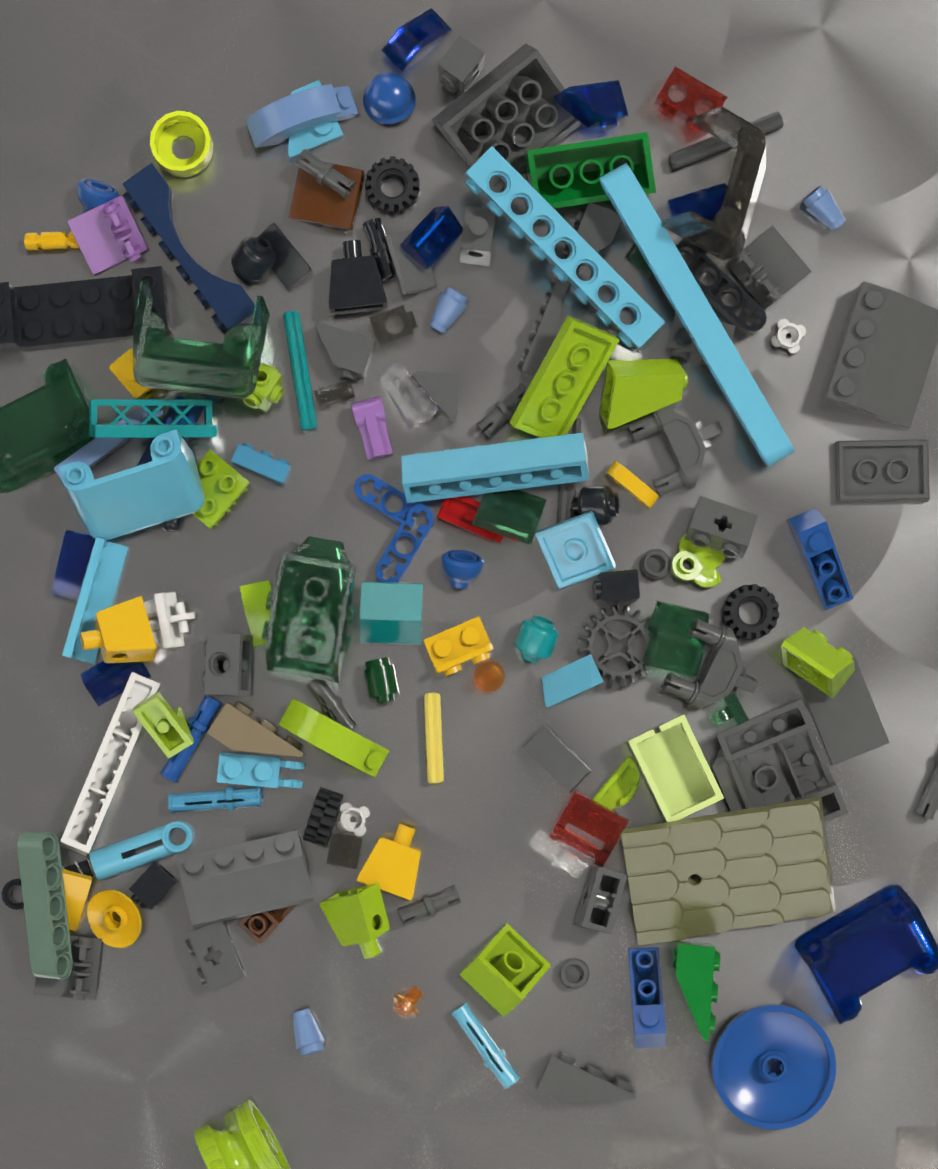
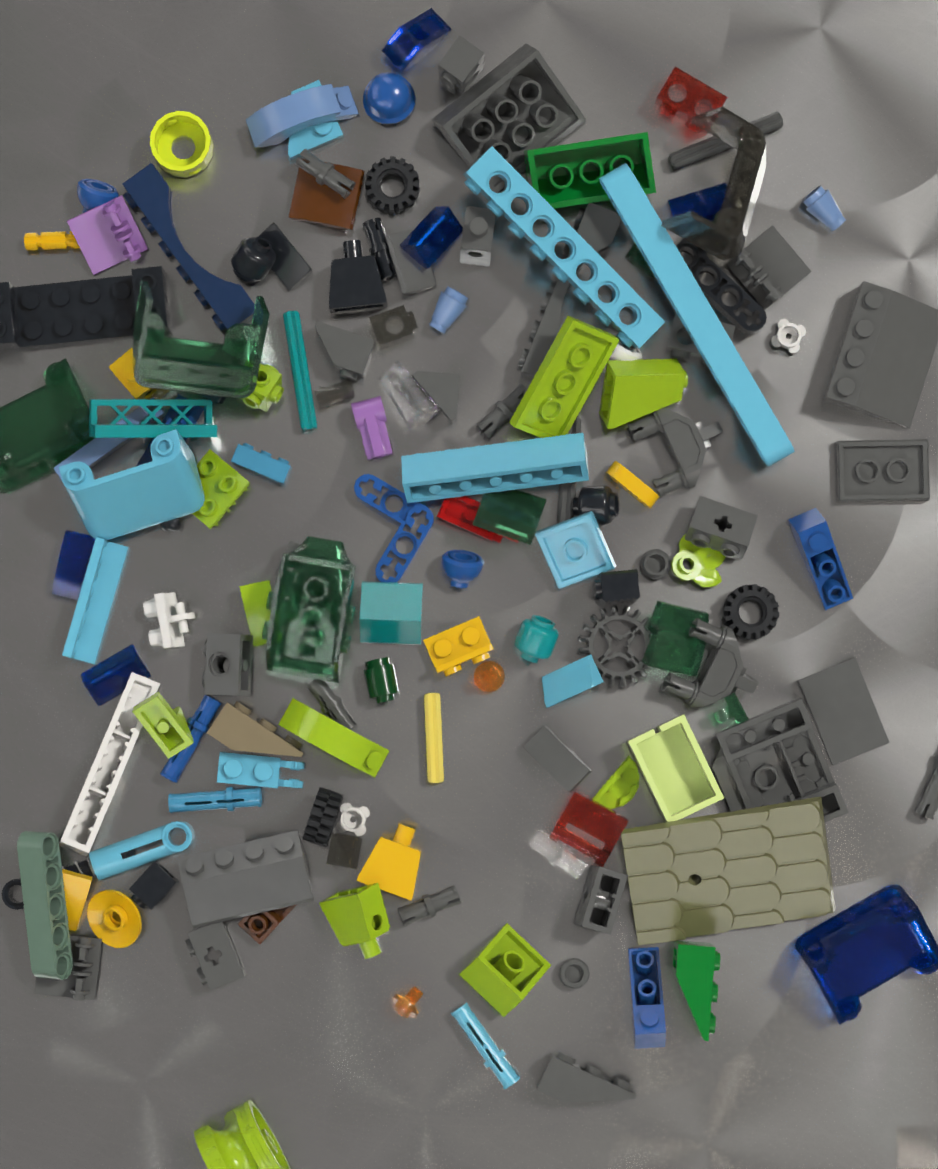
yellow torso [80,596,157,663] -> none
medium blue cone [292,1009,325,1057] -> none
clear blue slope [554,80,628,130] -> none
blue dish [712,1004,836,1130] -> none
lime slope [781,627,855,699] -> none

